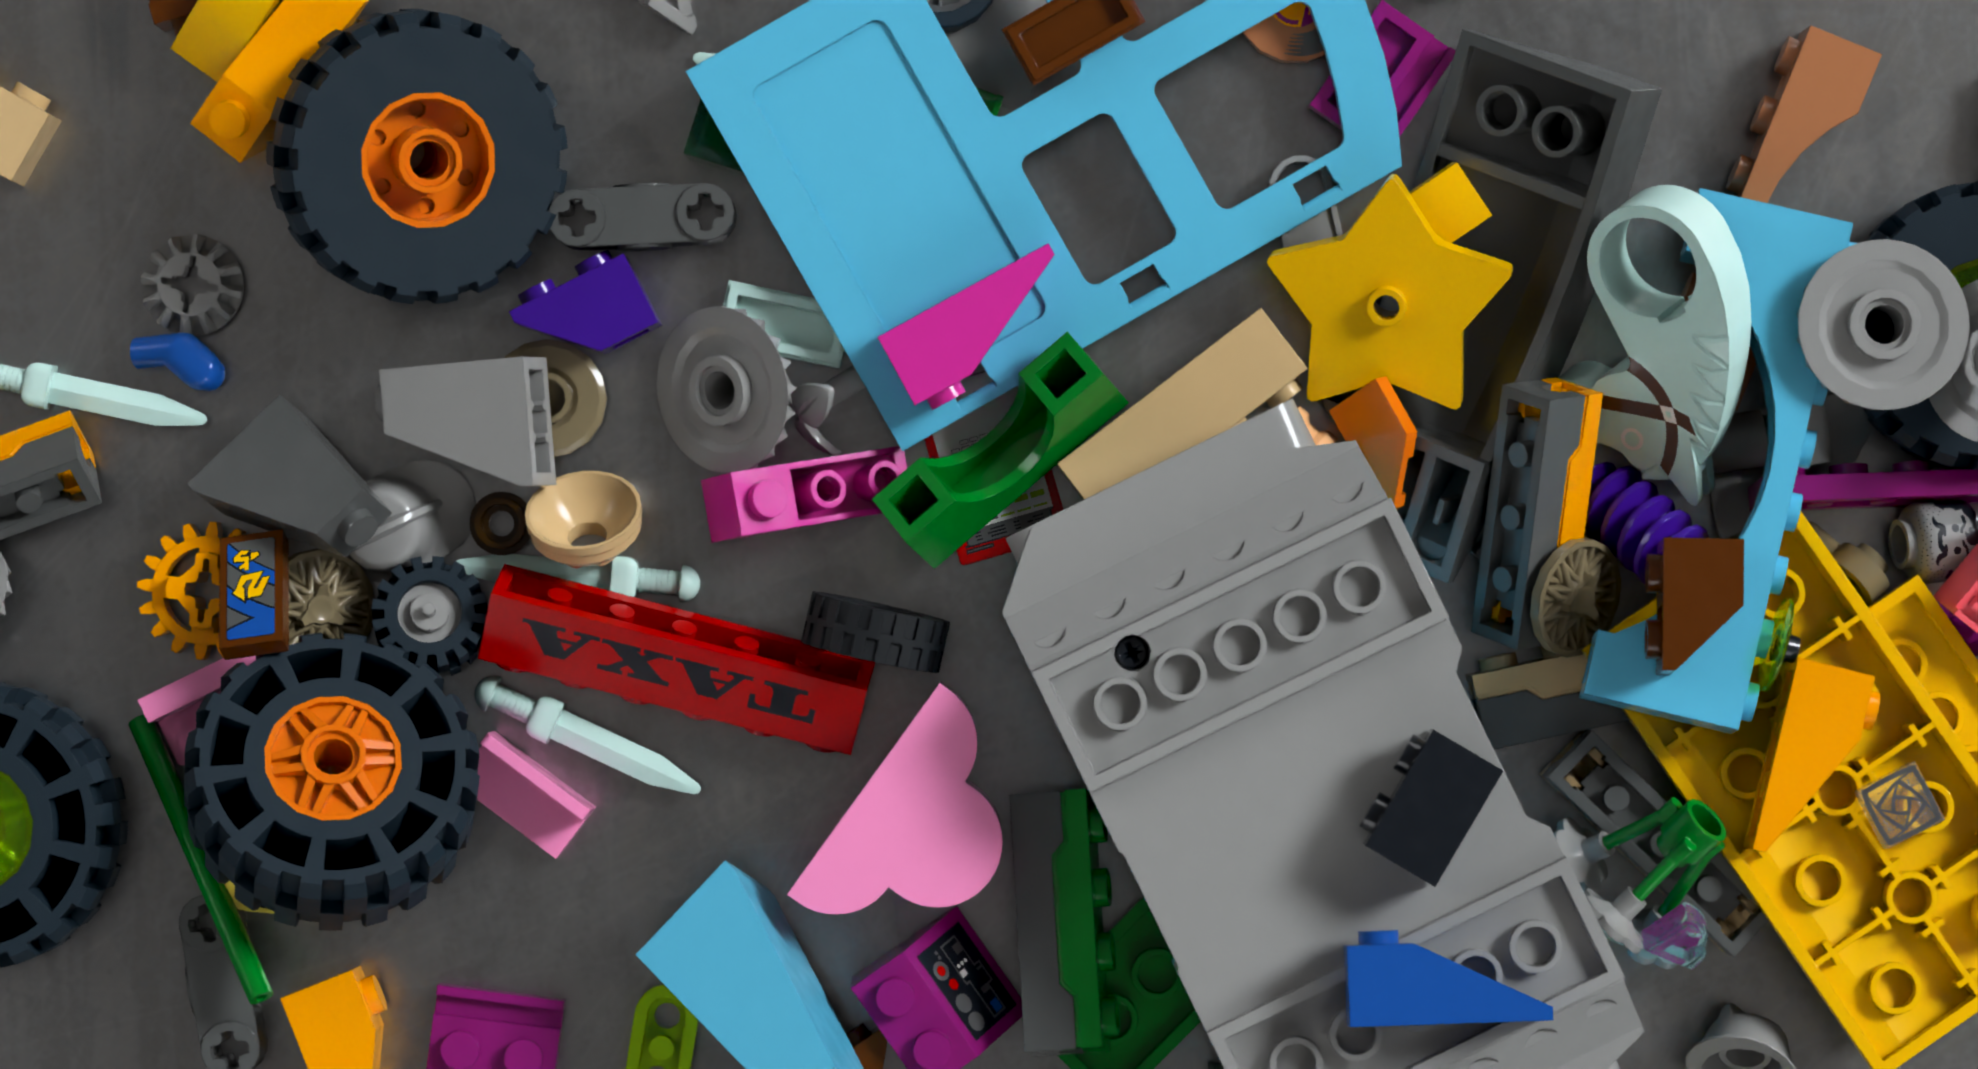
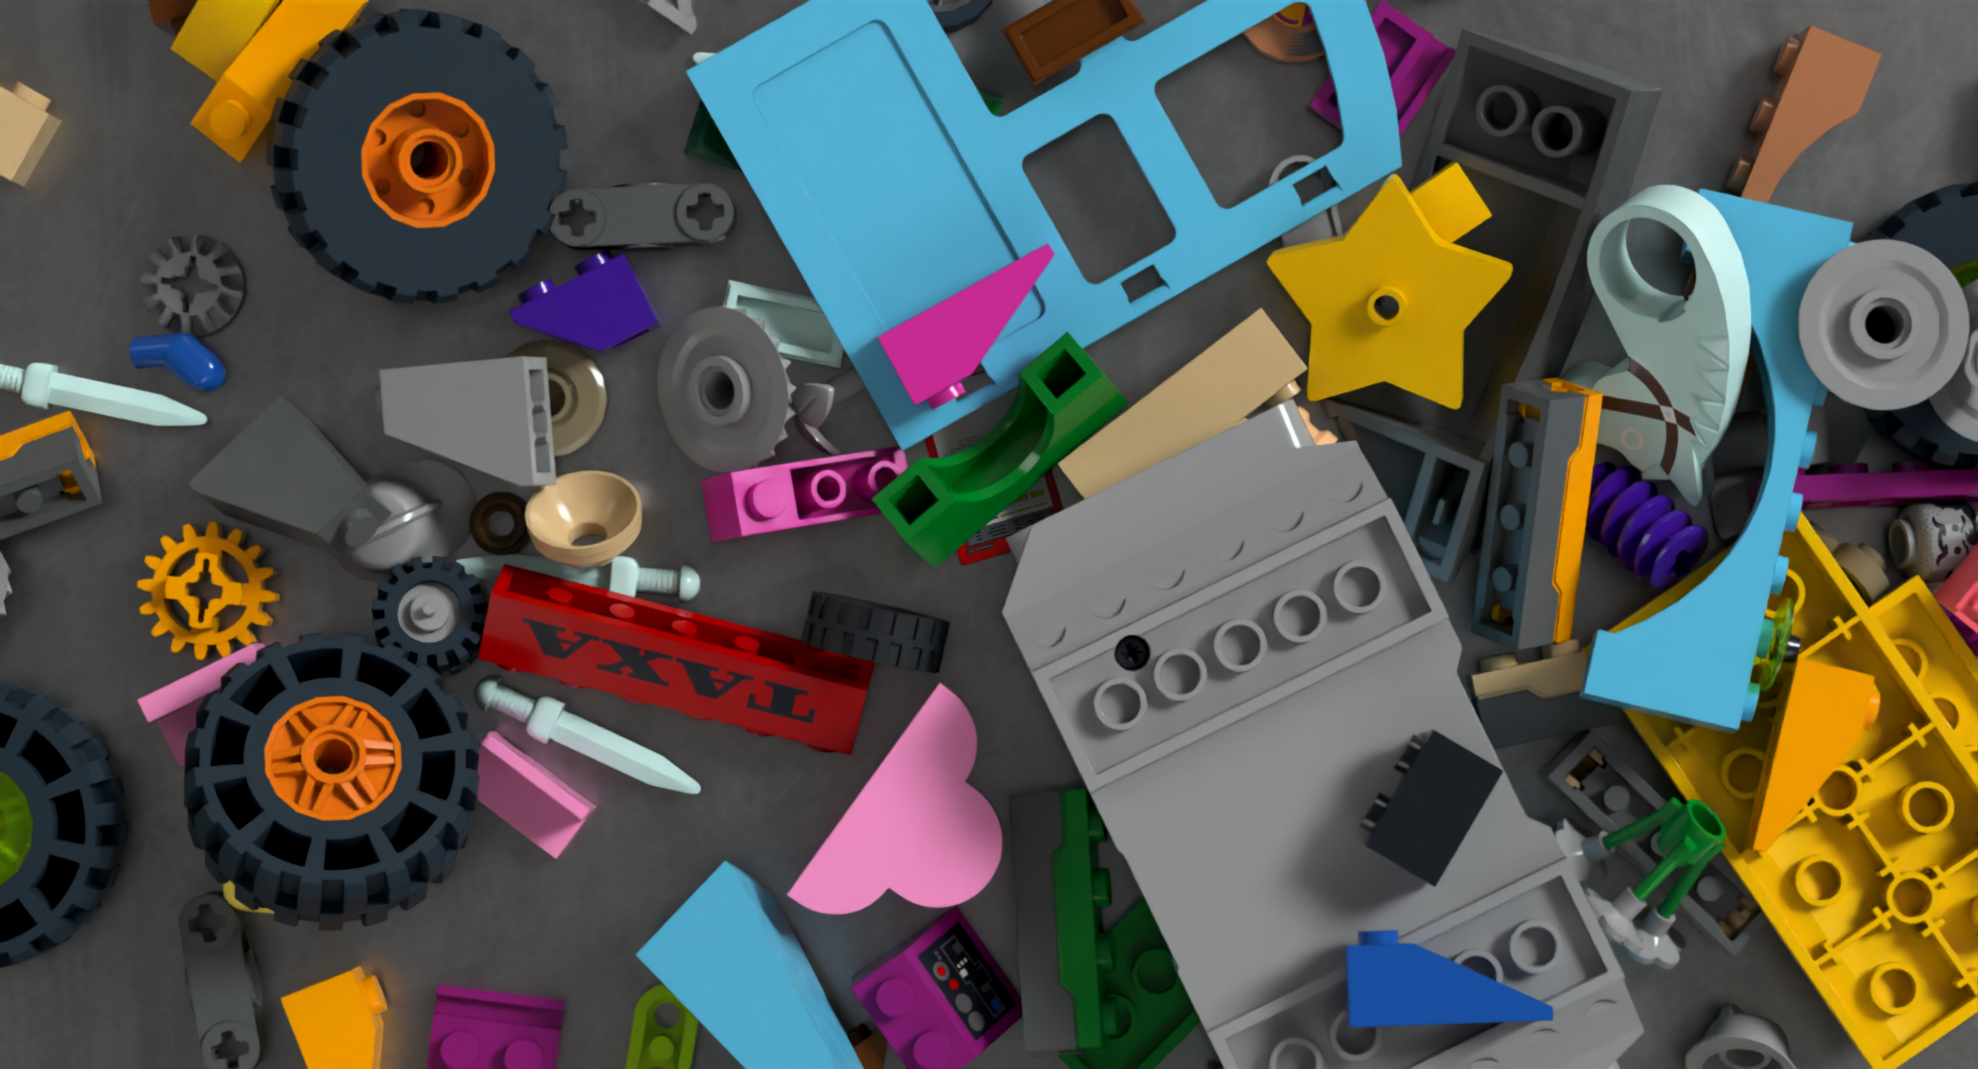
green piece [128,714,274,1004] -> none
tile [219,529,289,660] -> none
dark tan wheel [289,548,374,645] -> none
orange tile [1329,376,1418,510] -> none
dark tan wheel [1530,537,1621,658] -> none
clear light blue tile [1642,901,1708,970] -> none
reddish brown slope [1644,537,1744,675] -> none
tile [1854,761,1945,849] -> none

